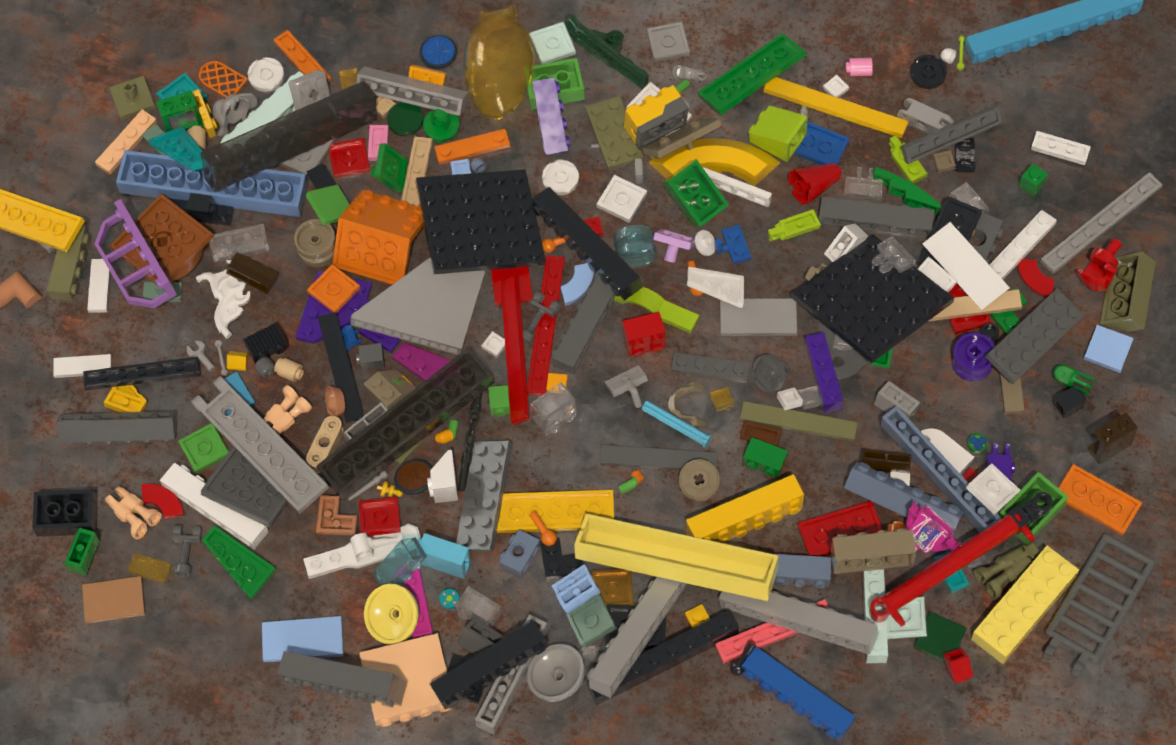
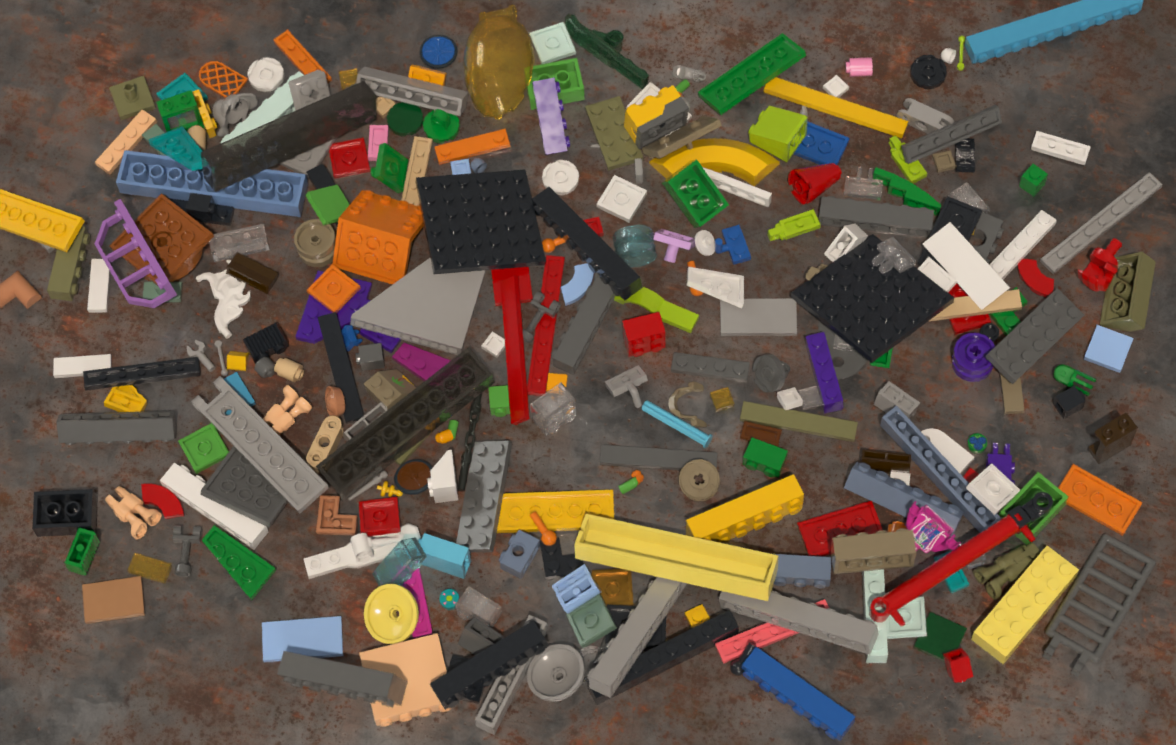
light grey tile [647,22,690,62] -> none

